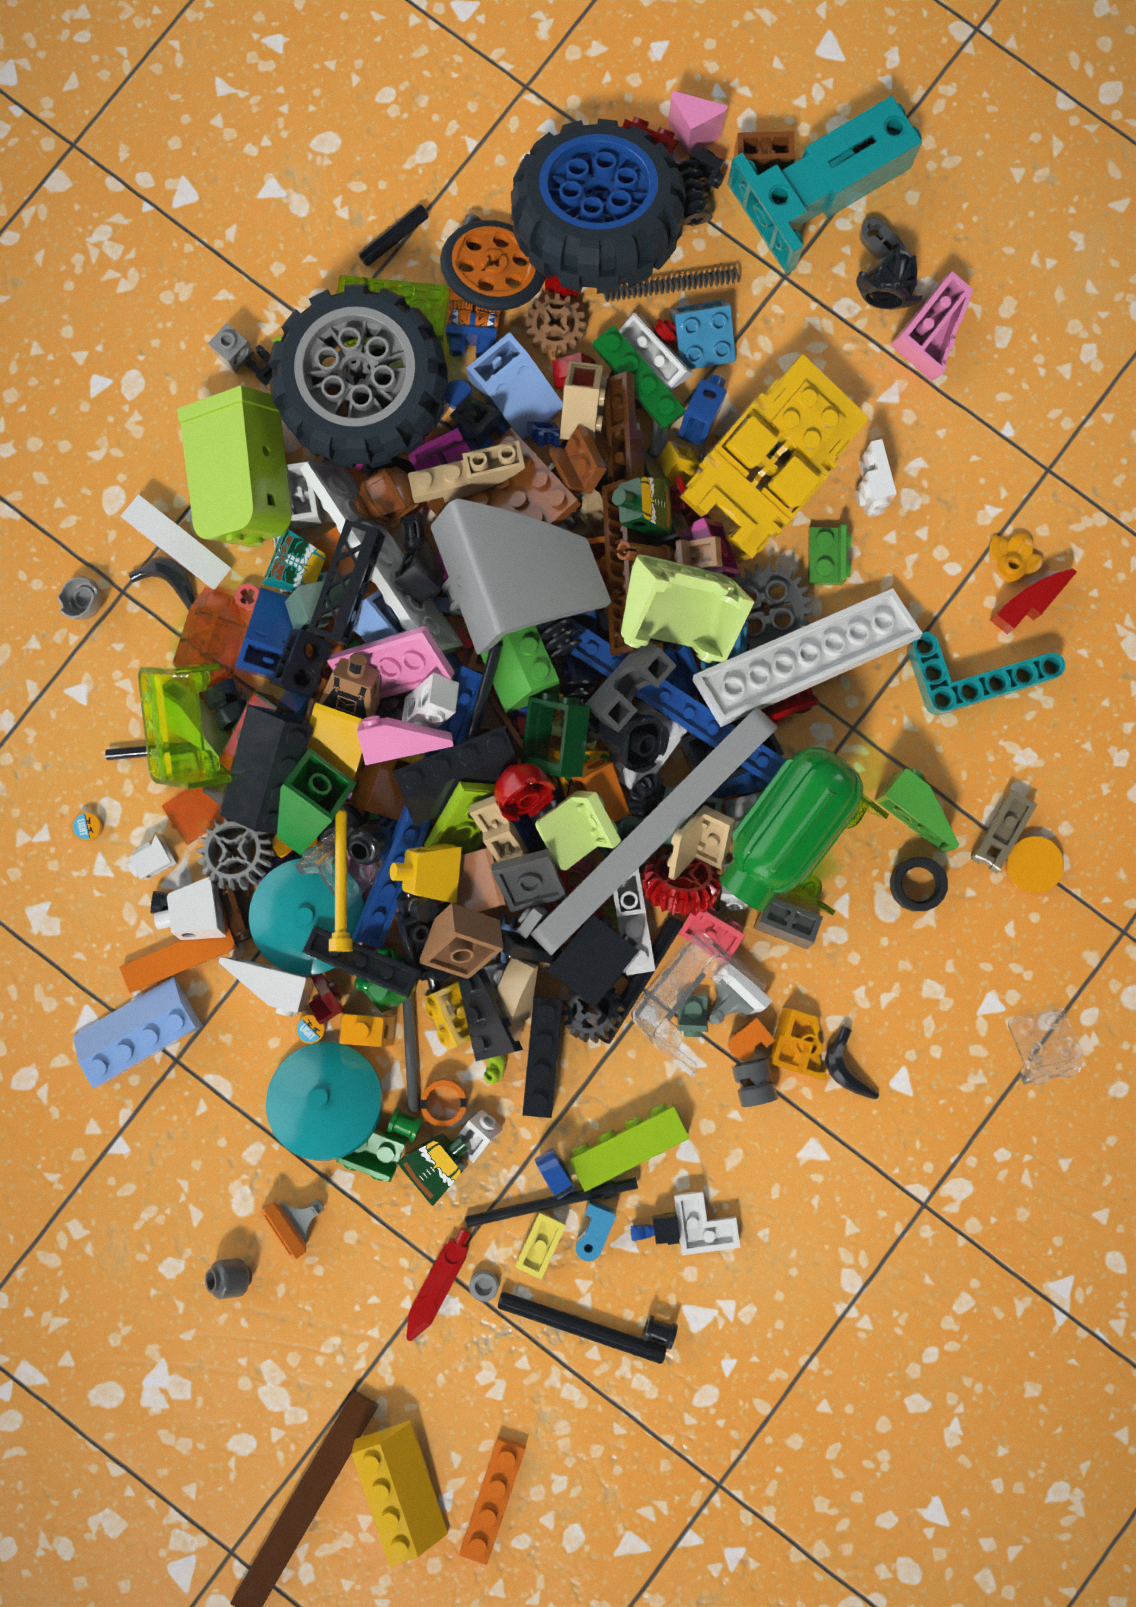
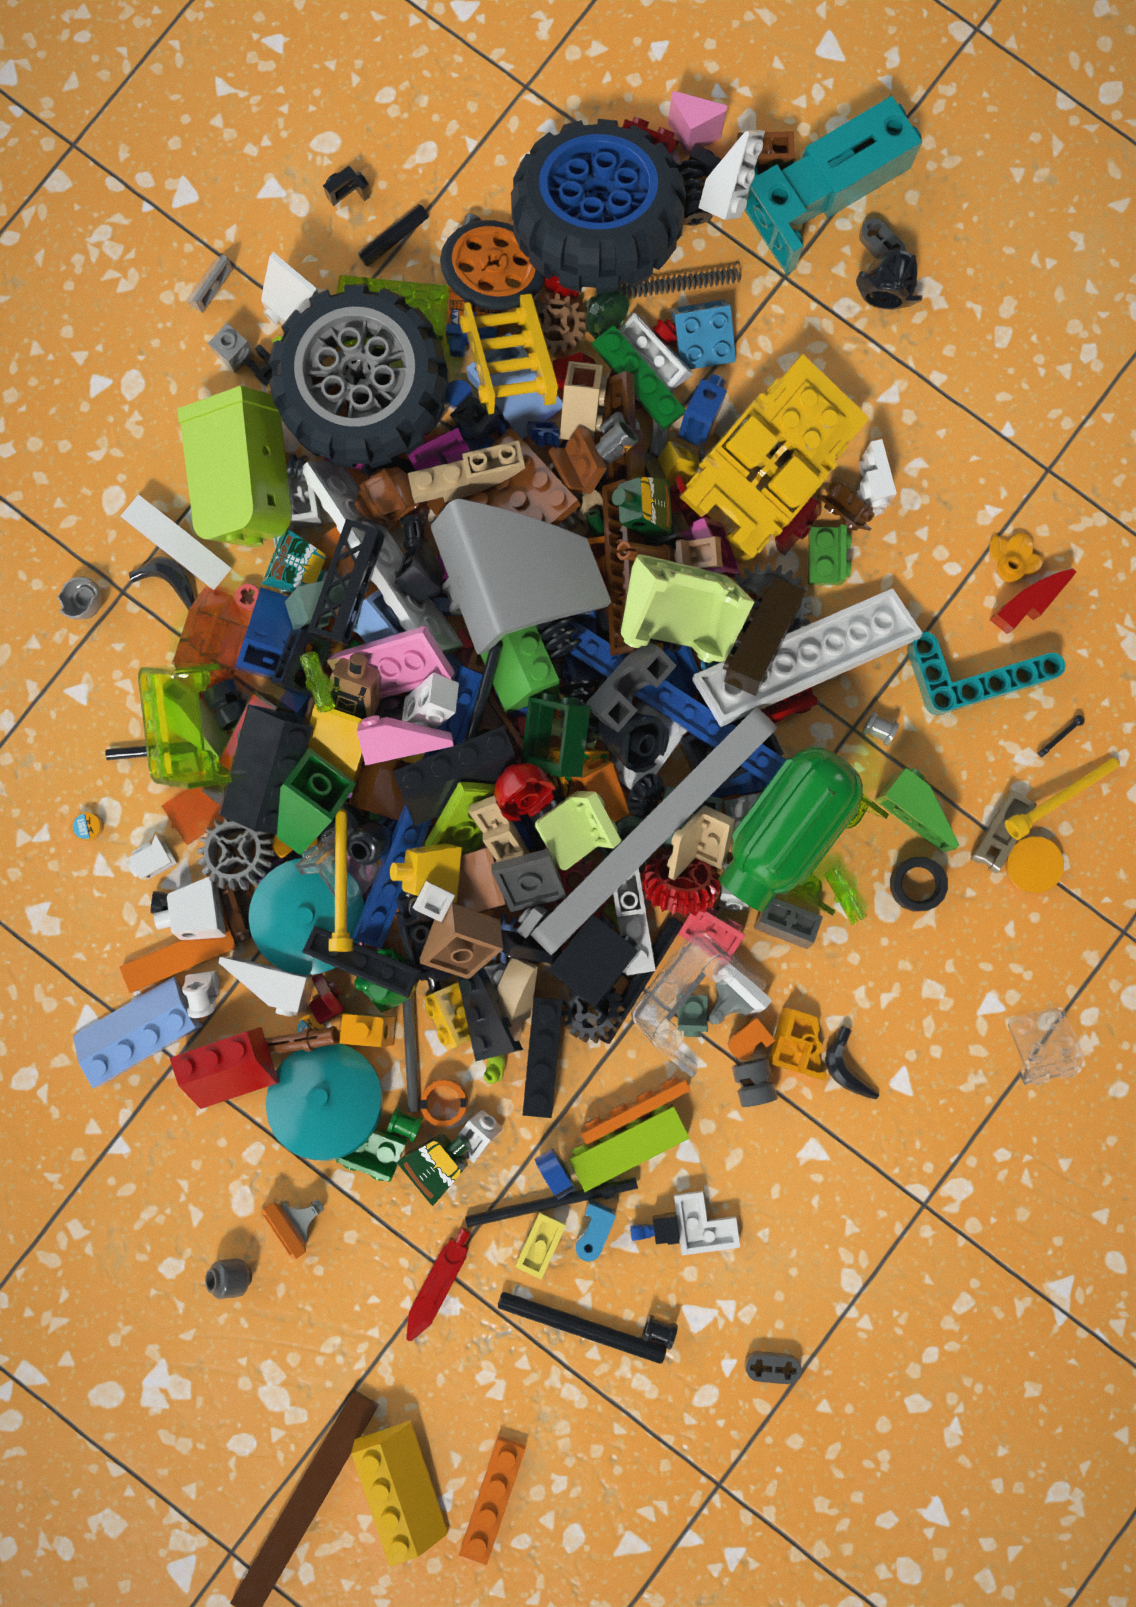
light grey tile [469,1270,499,1302] -> none
bright pink wedge [890,271,973,381] -> none
none -> red slope [170,1027,279,1109]
none -> white piece [182,971,220,1018]
none -> light grey slope [186,255,233,313]
none -> white slope [261,252,319,325]
none -> dark orange pin [265,1026,339,1055]
none -> black bush [287,453,308,482]
none -> clear neon green pin [300,652,336,713]
none -> black bracket [323,166,369,206]
none -> white plate [413,881,455,922]
none -> yellow fence [460,294,558,414]
none -> orange plate [581,1076,691,1144]
none -> clear green piece [585,290,629,339]
none -> dark green arm [586,509,604,537]
none -> dark grey piece [595,412,639,463]
none -> white slope [698,130,765,220]
none -> dark brown brick [723,577,806,696]
none -> dark grey beam [744,1351,802,1384]
none -> dark red plate [775,497,821,556]
none -> reddish brown hinge [817,481,875,531]
none -> clear neon green pin [823,866,867,925]
none -> light grey bush [862,711,899,746]
none -> yellow piece [1005,758,1120,840]
none -> black hinge [1037,715,1085,757]

